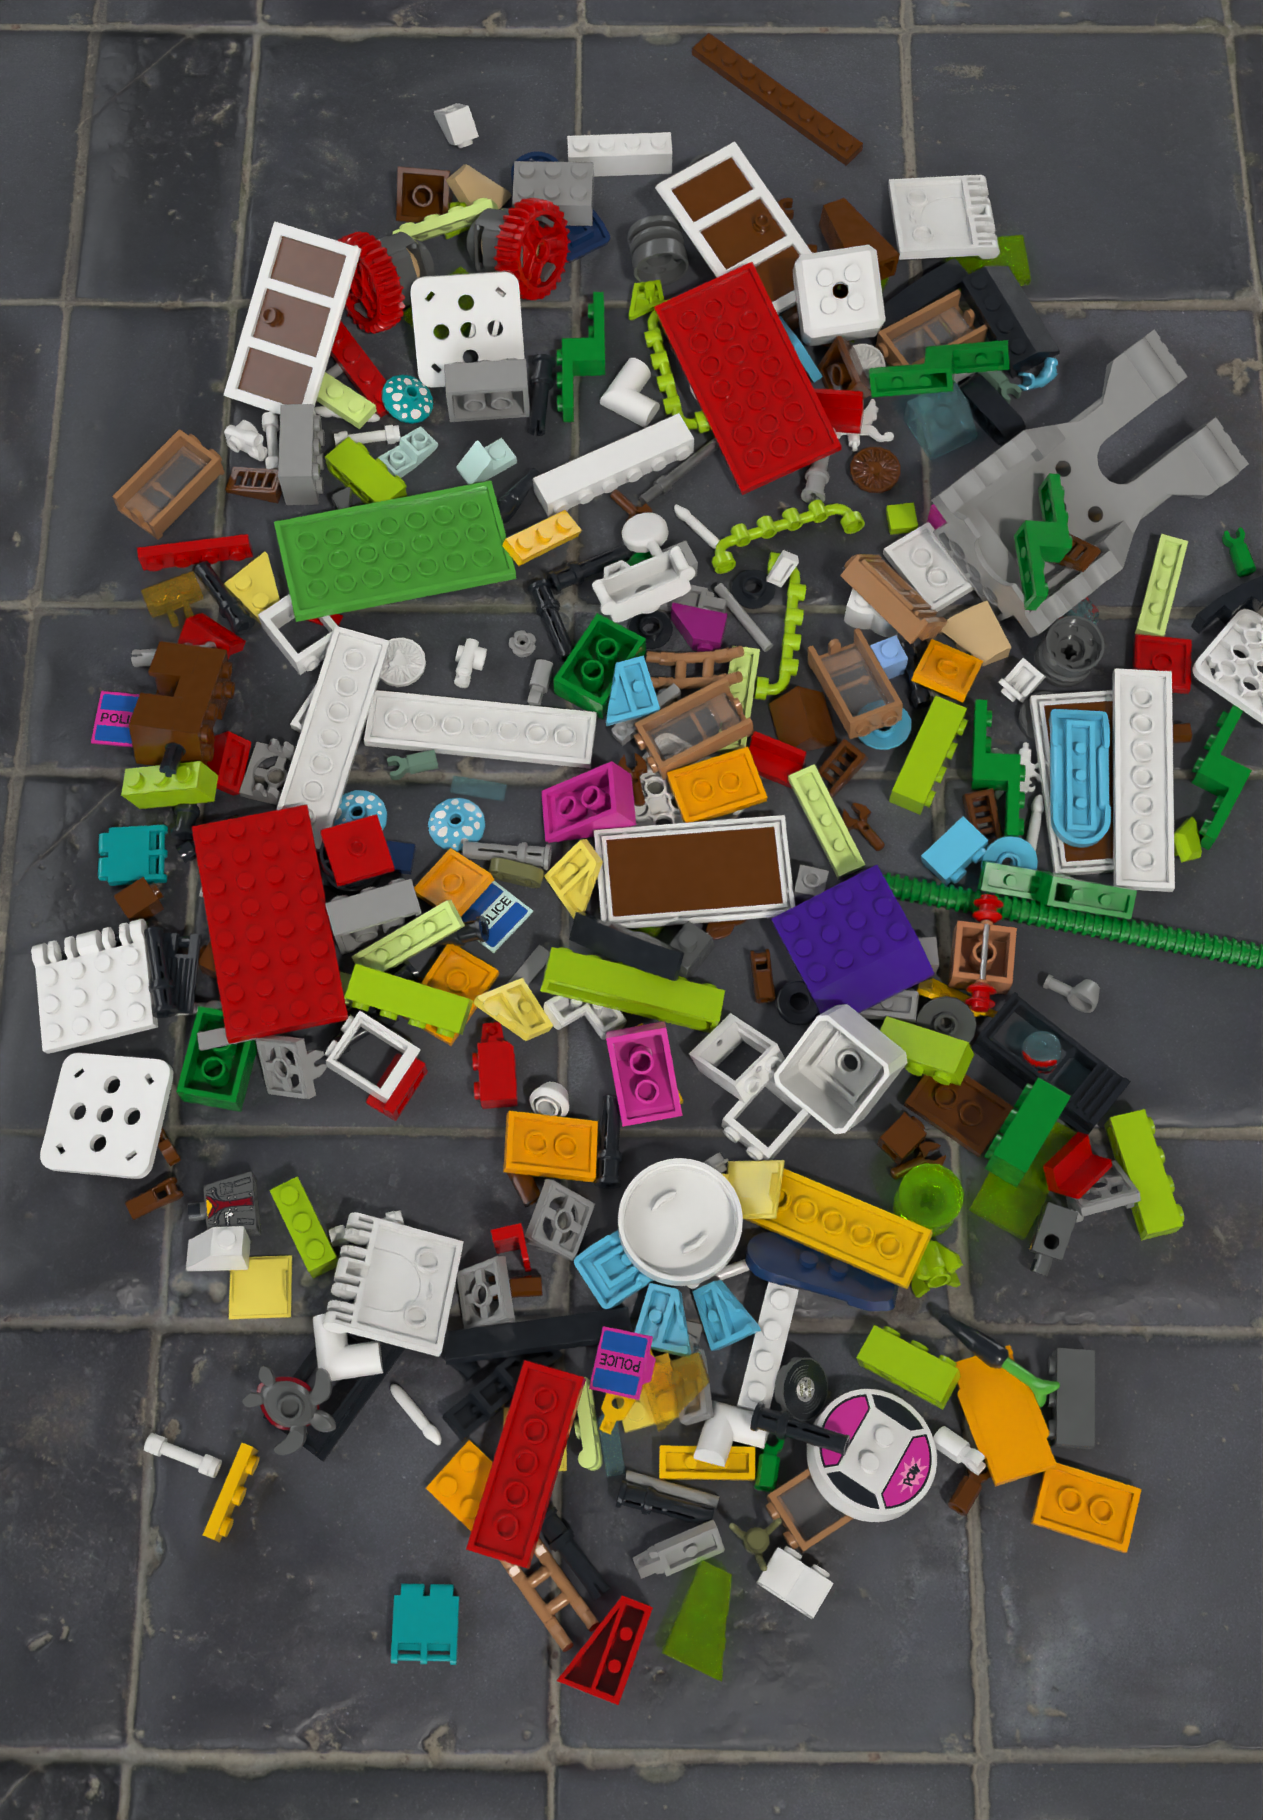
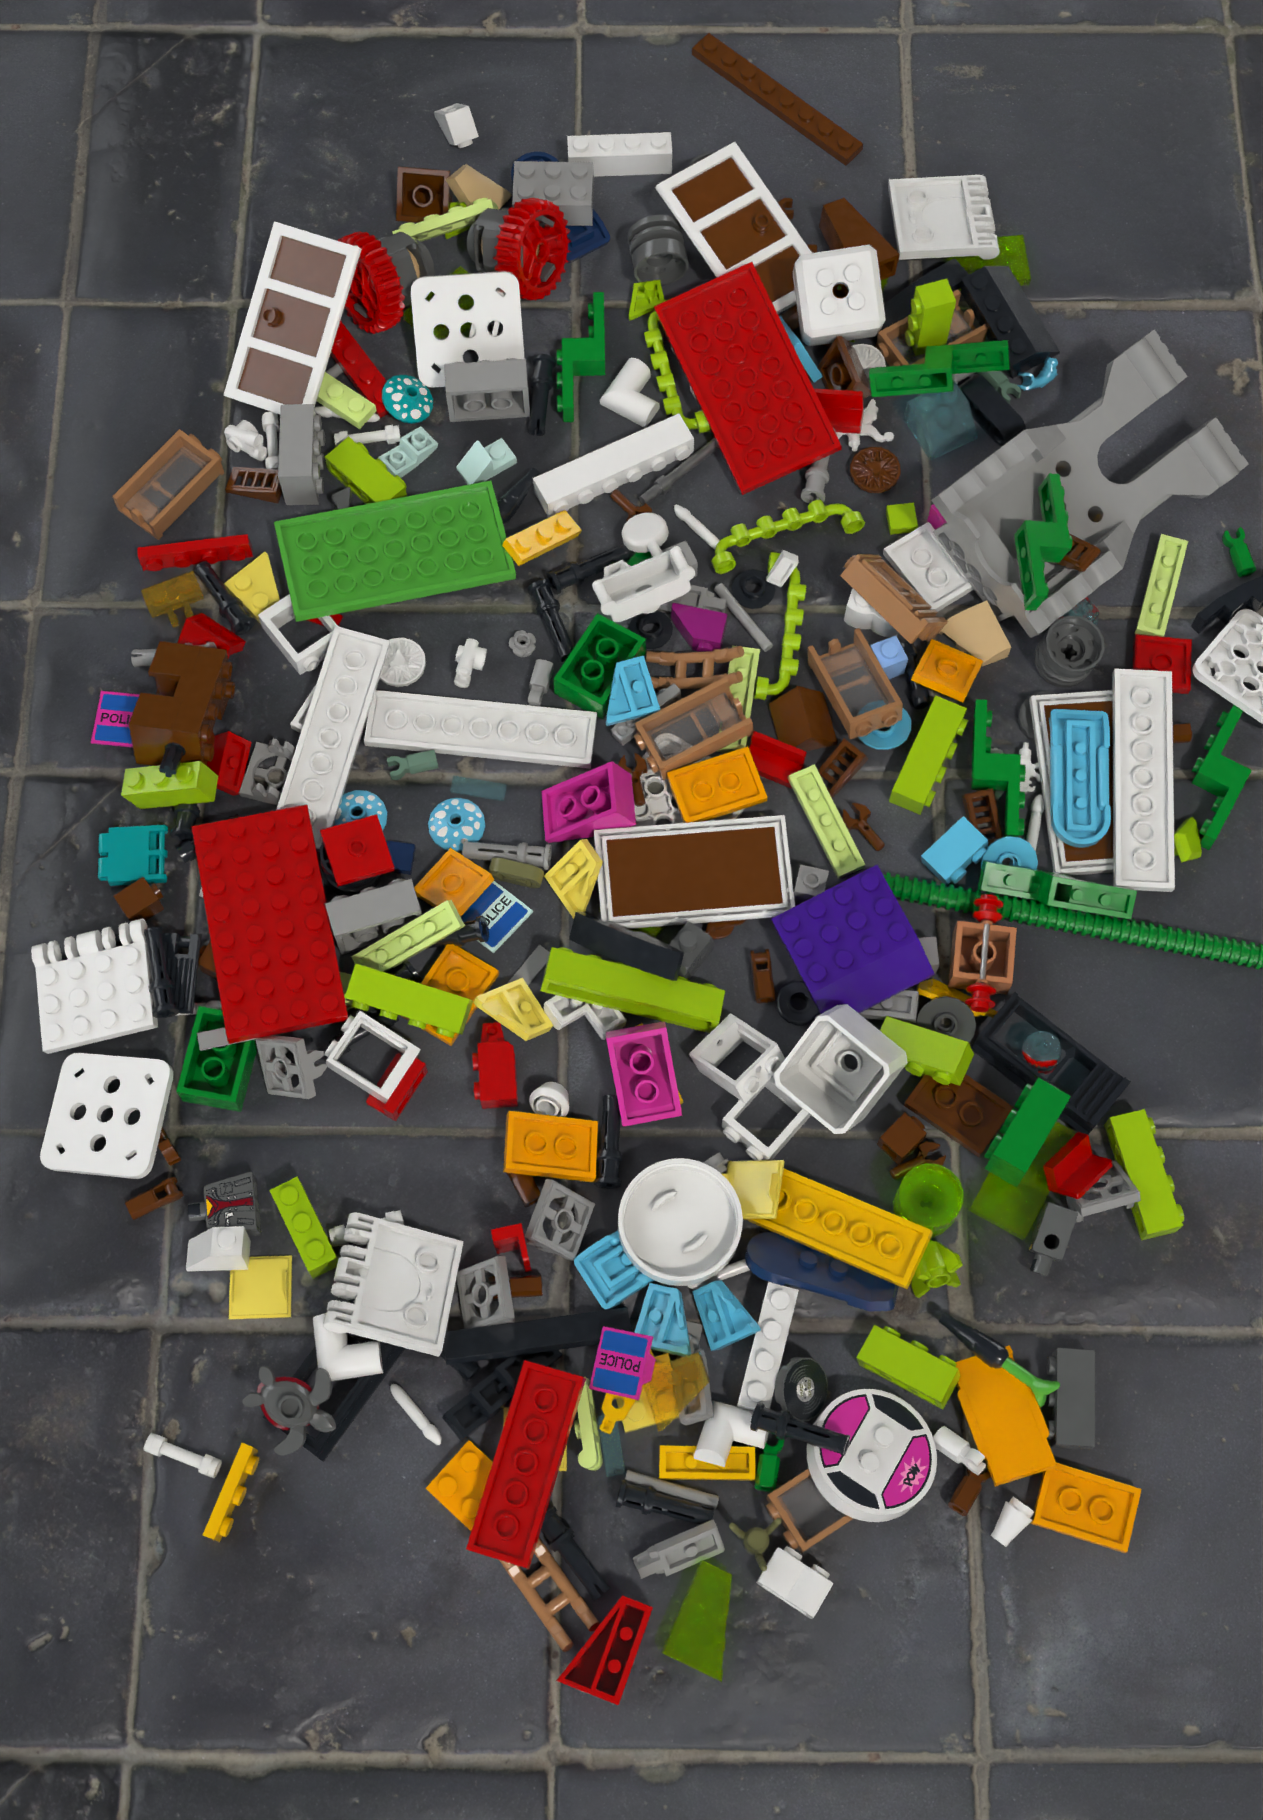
teal plate [391,1583,460,1665] -> none
white bracket [998,658,1045,702] -> none
light grey bar [1043,974,1100,1013] -> none
none -> lime brick [905,279,956,356]
none -> white cone [990,1496,1034,1547]

